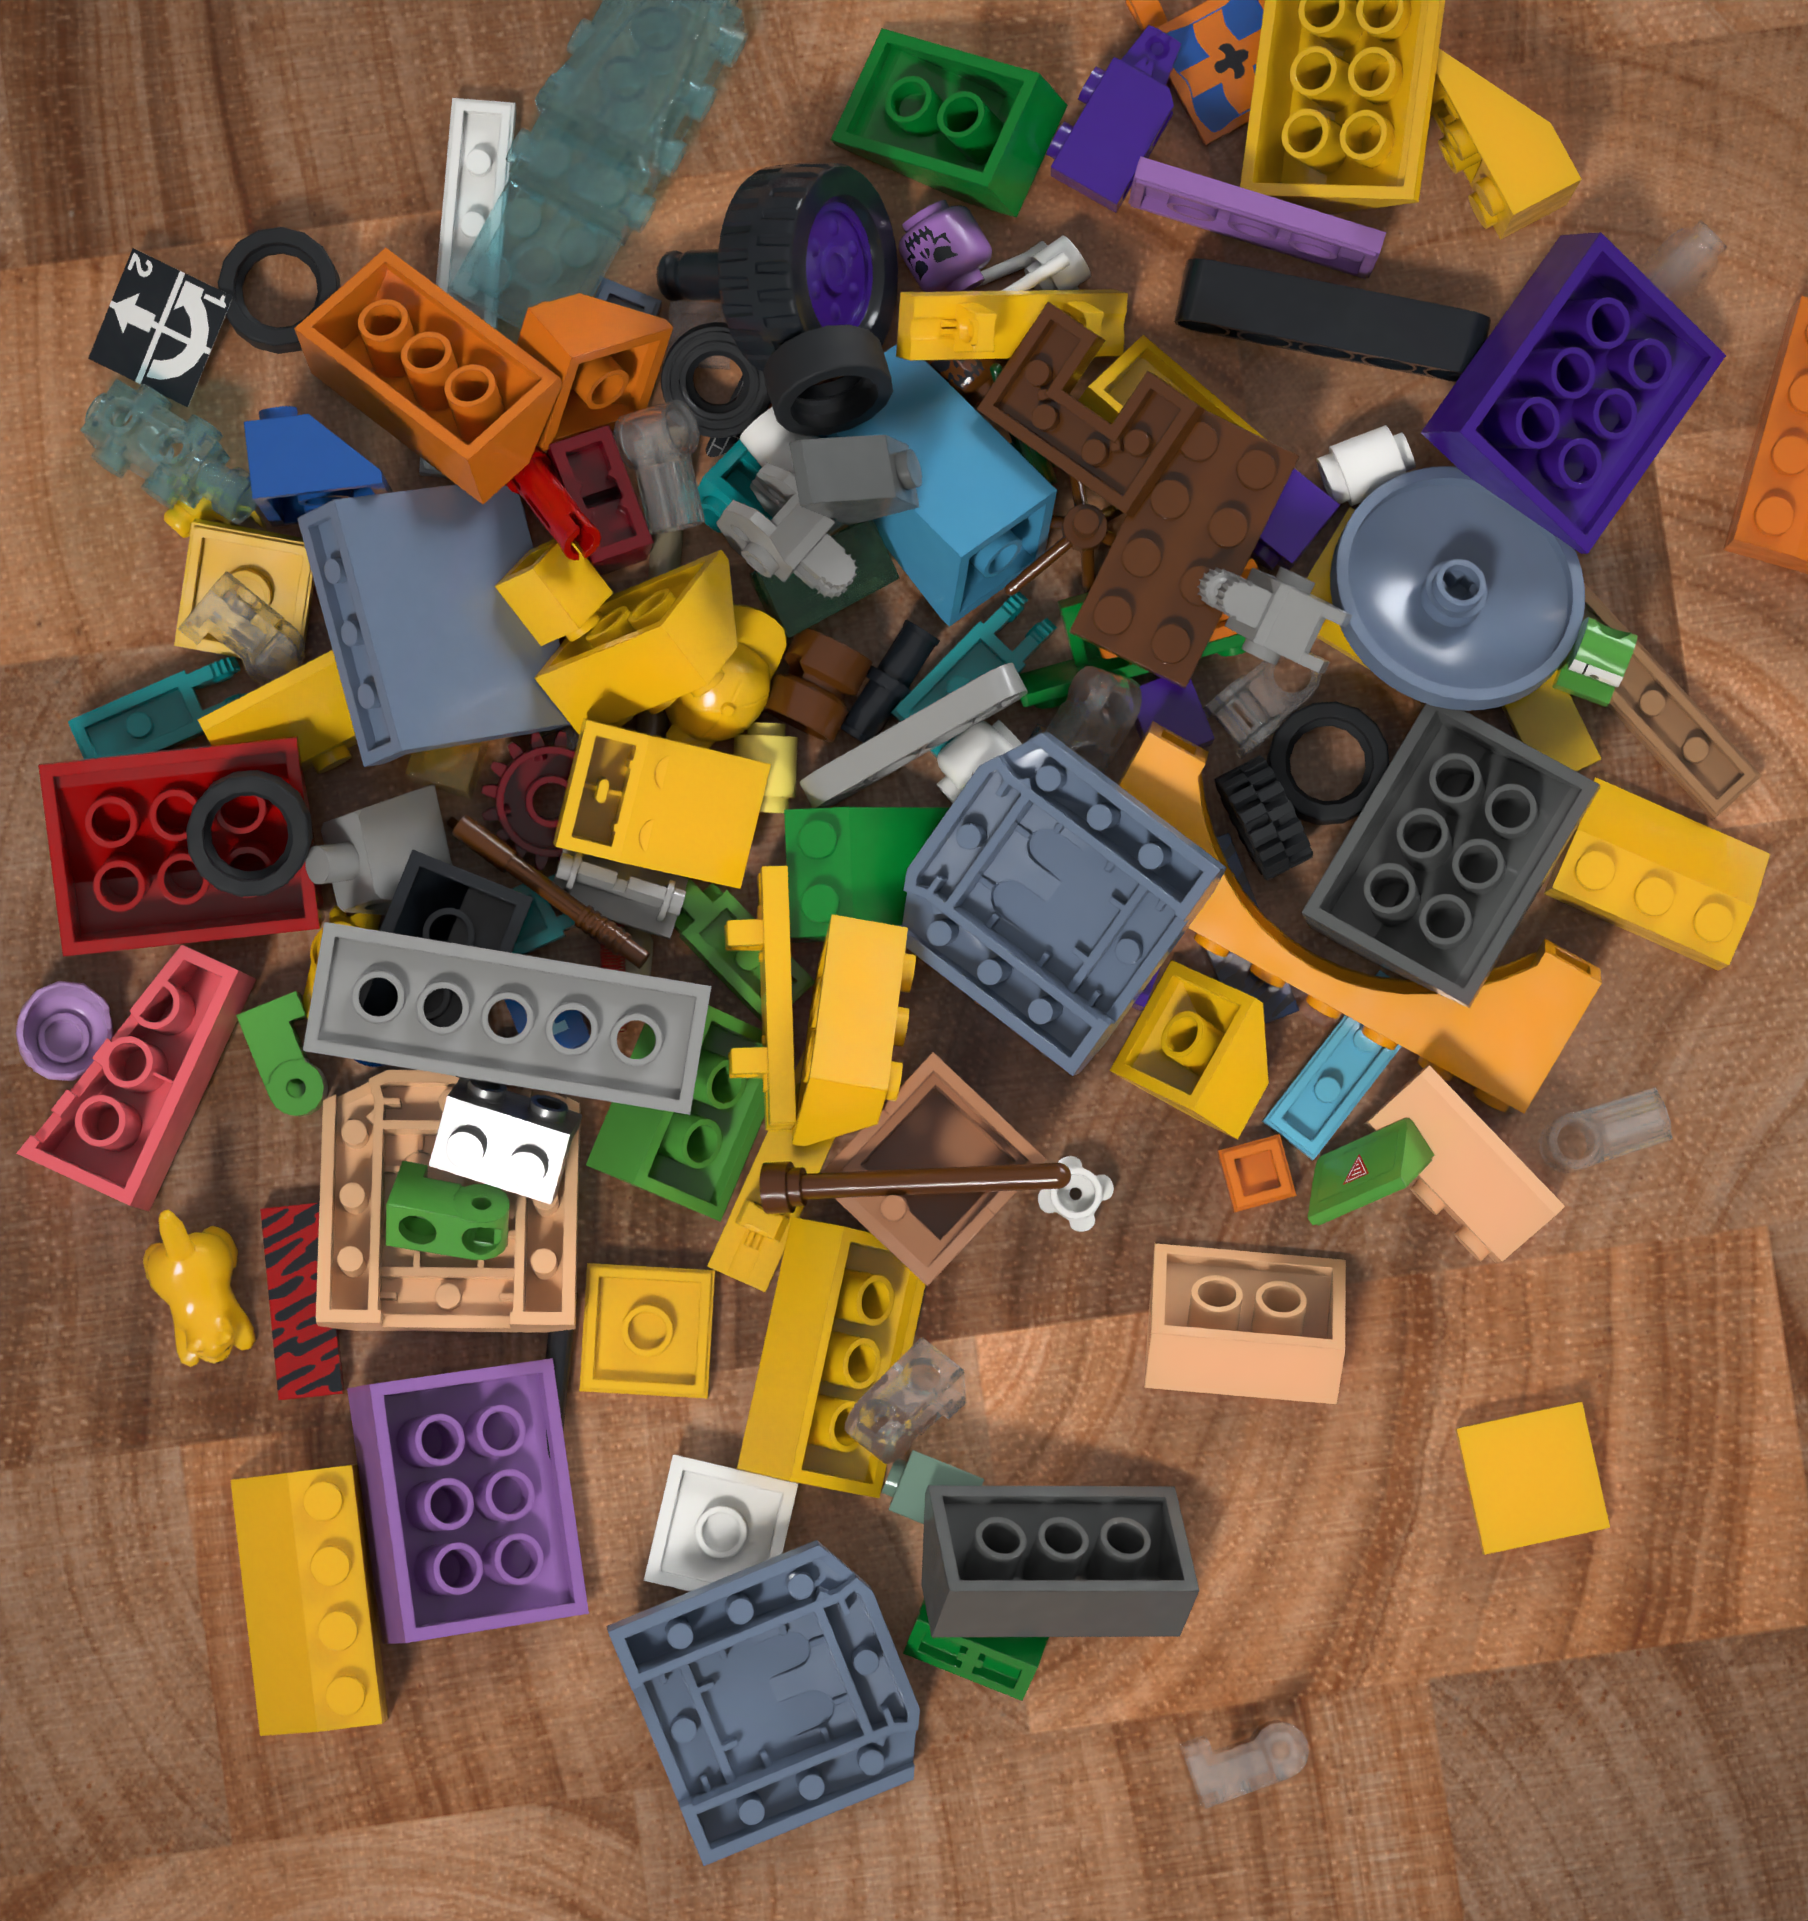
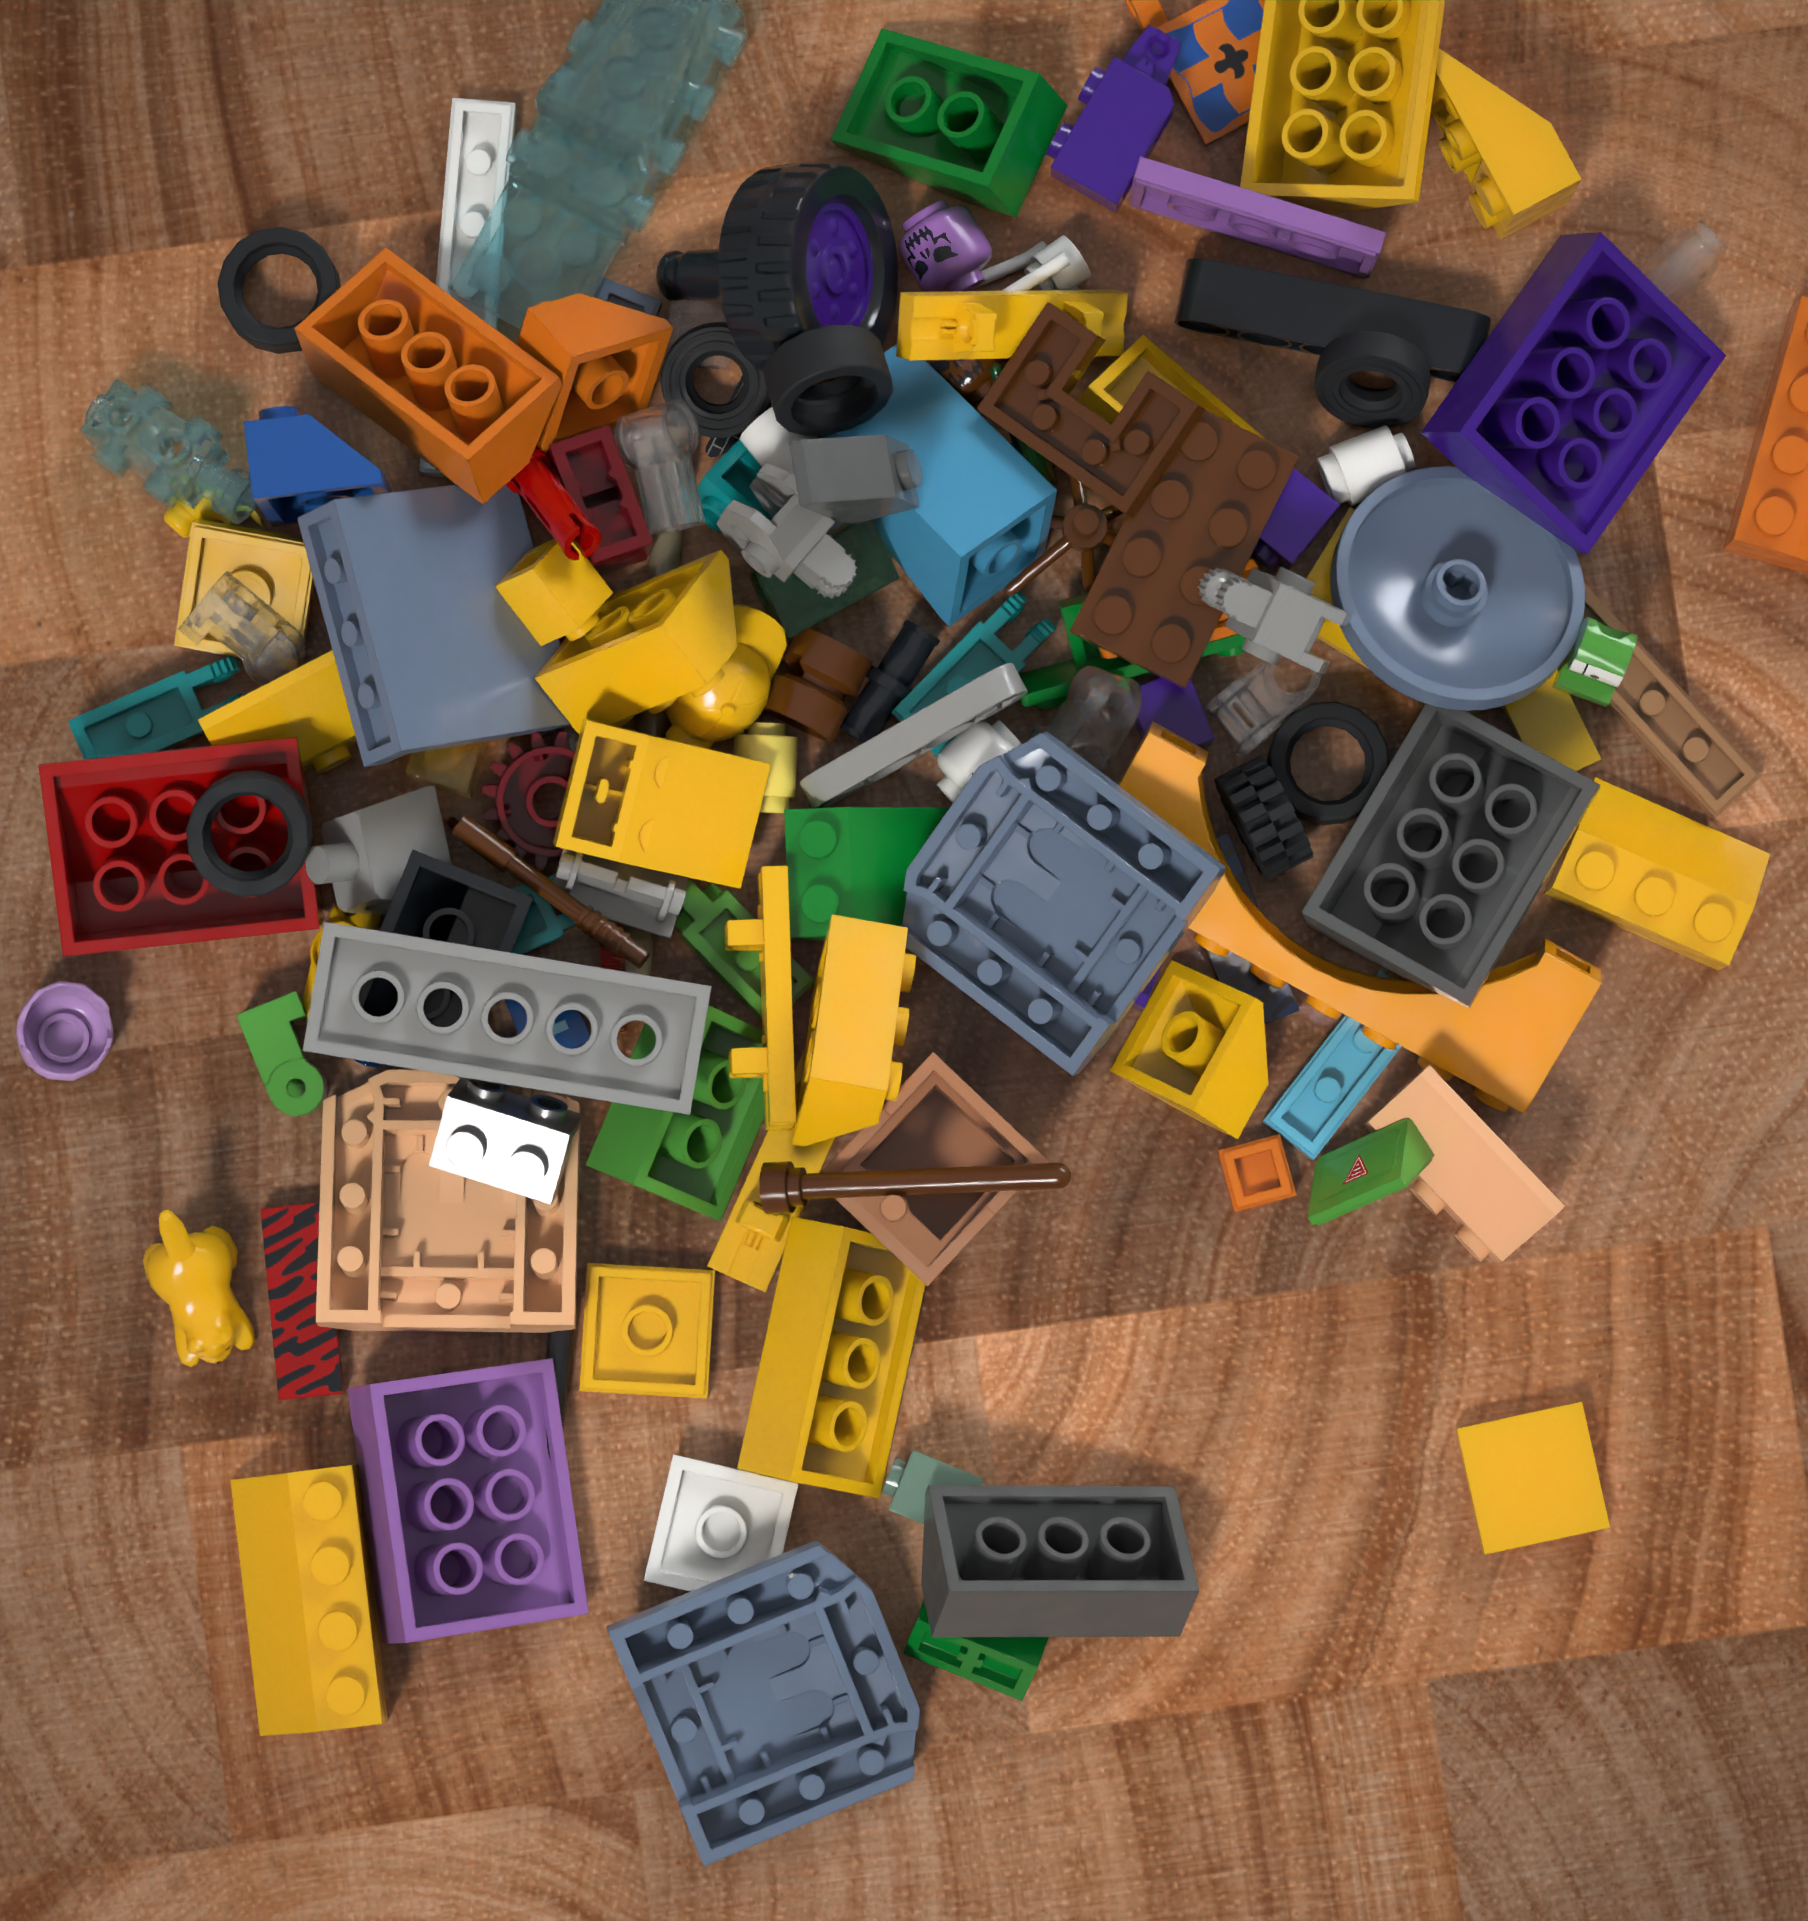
coral wedge [16,945,256,1211] -> none
black sticker [88,248,233,407] -> none
bright green leg [386,1161,510,1260] -> none
clear leg [845,1337,966,1464] -> none
white plate [1038,1156,1114,1232] -> none
light nougat slope [1144,1243,1346,1404] -> none
clear leg [1179,1720,1309,1809] -> none
clear piece [1538,1087,1673,1173] -> none
none -> black tyre [1315,331,1431,429]

